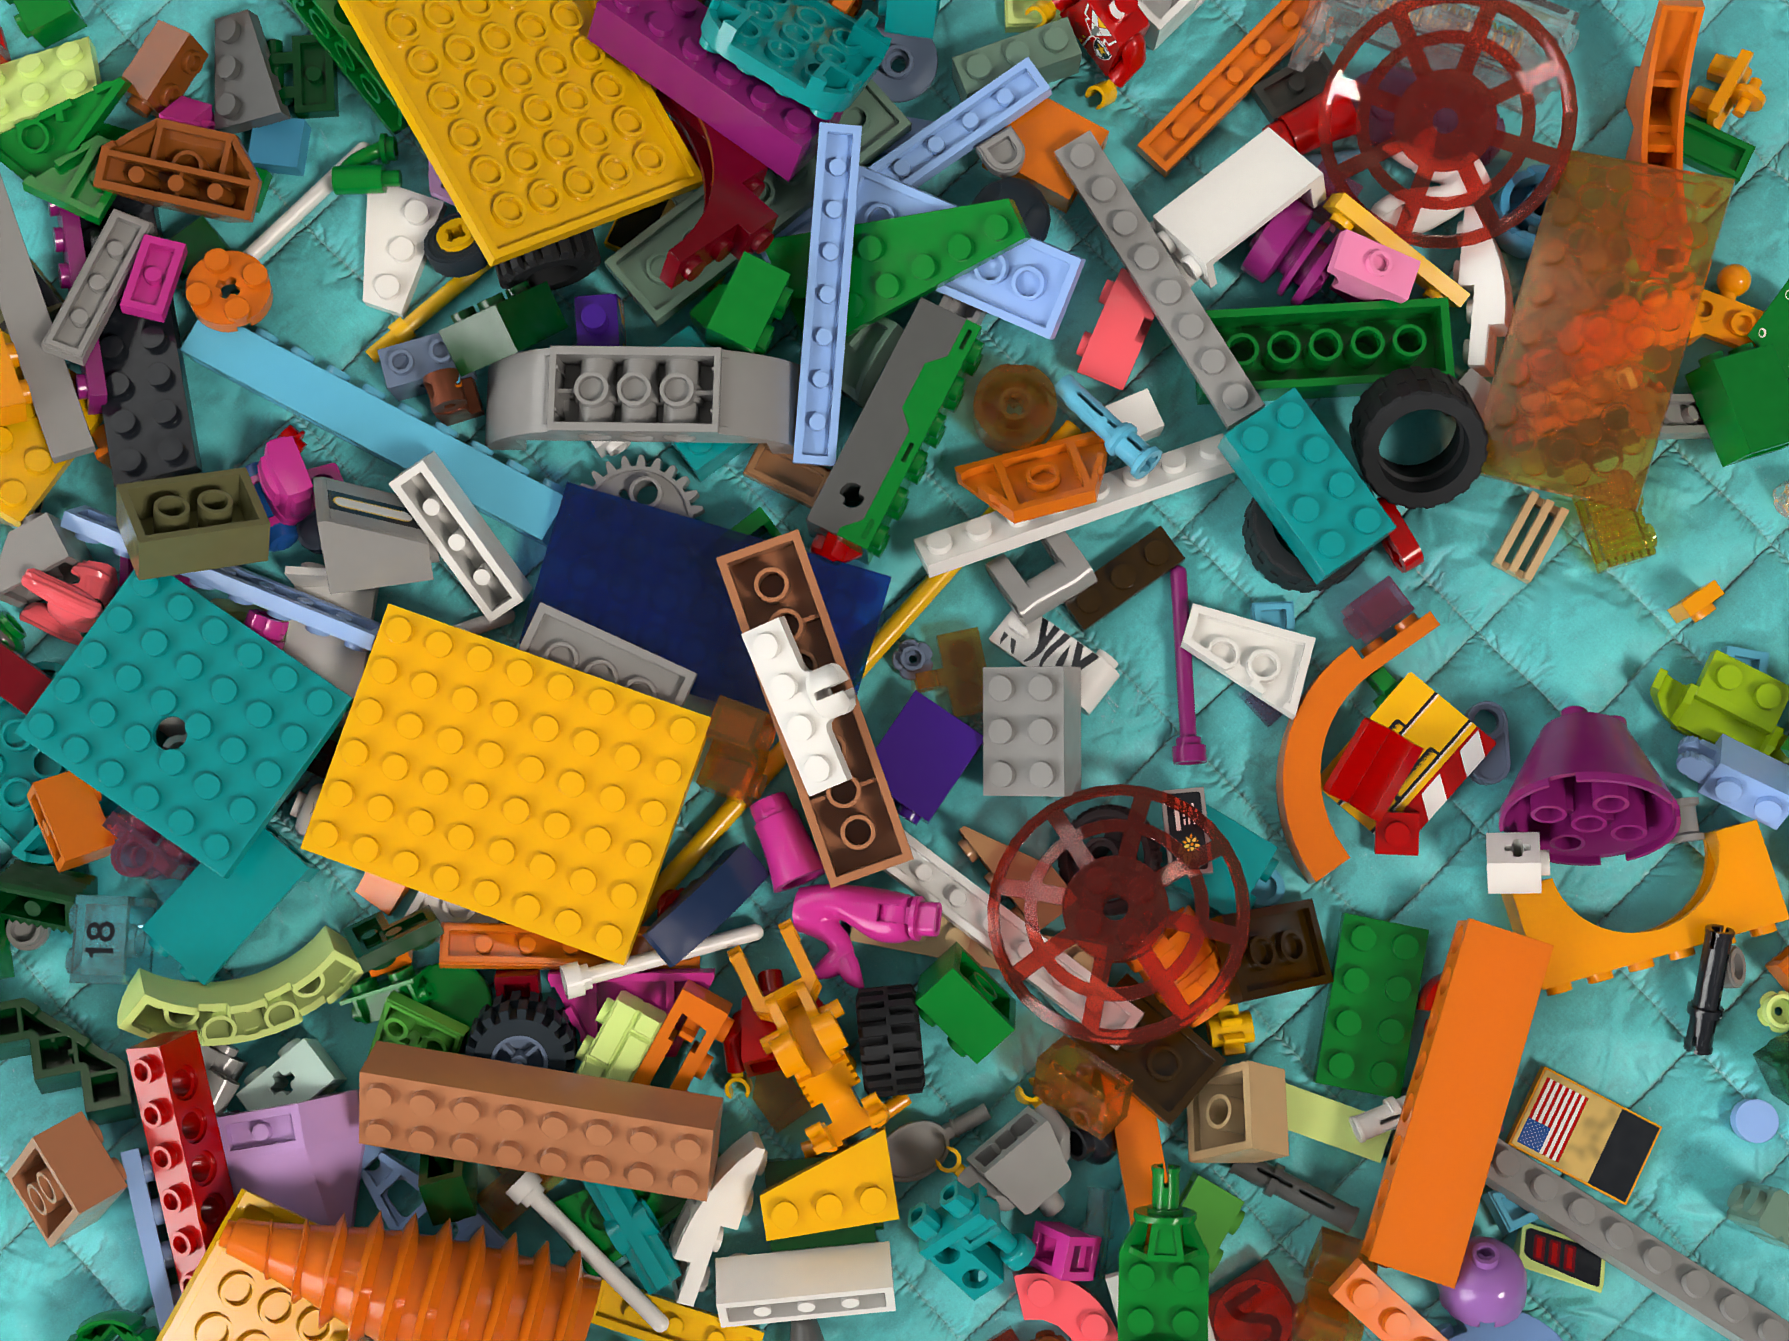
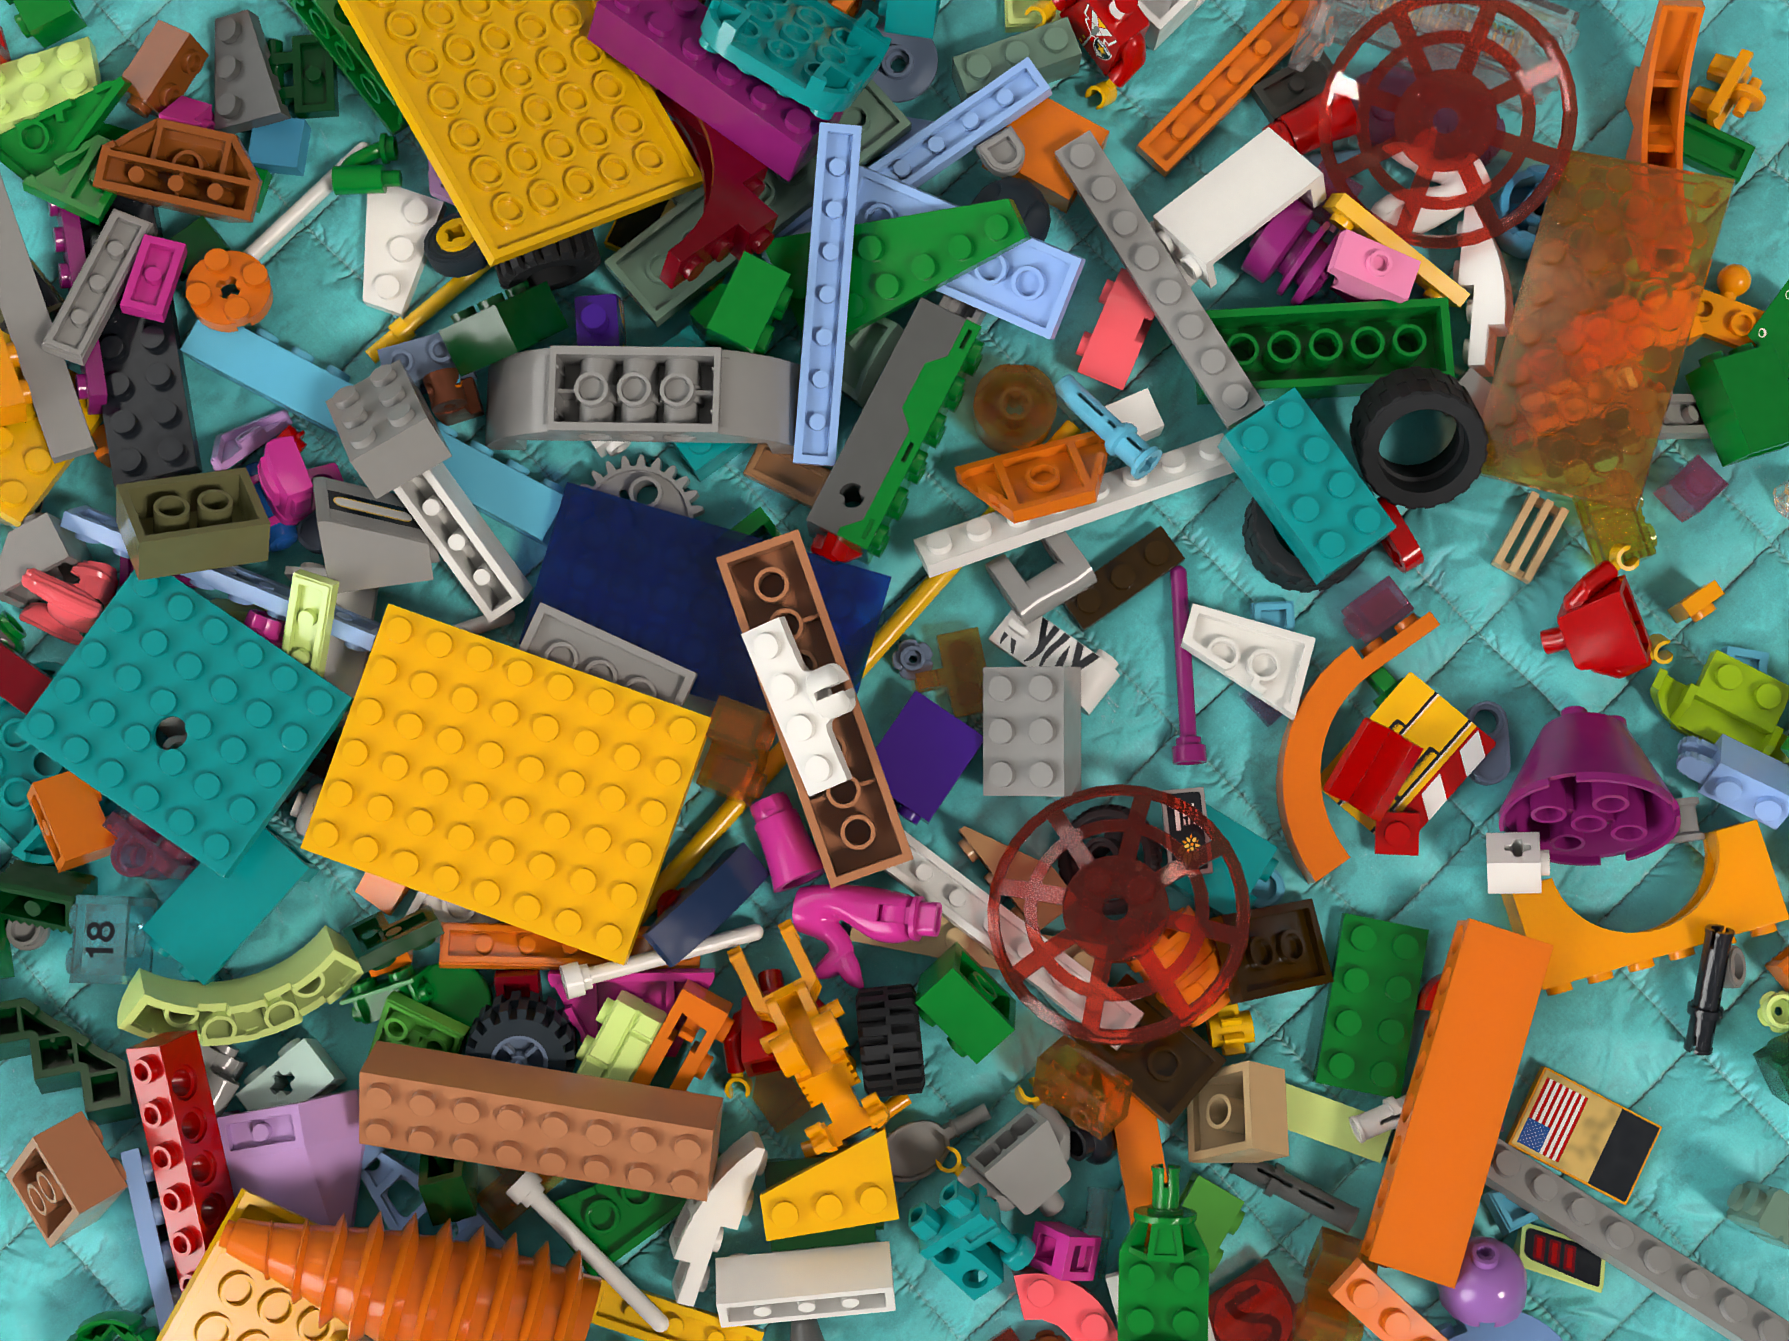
teal piece [582,1181,683,1295] -> none
light blue tile [1730,1098,1779,1143] -> none
none -> lavender tile [210,409,293,471]
none -> yellowish green tile [281,569,339,678]
none -> light grey brick [325,359,452,500]
none -> red torso [1540,543,1673,679]
none -> clear pink brick [1653,454,1729,523]

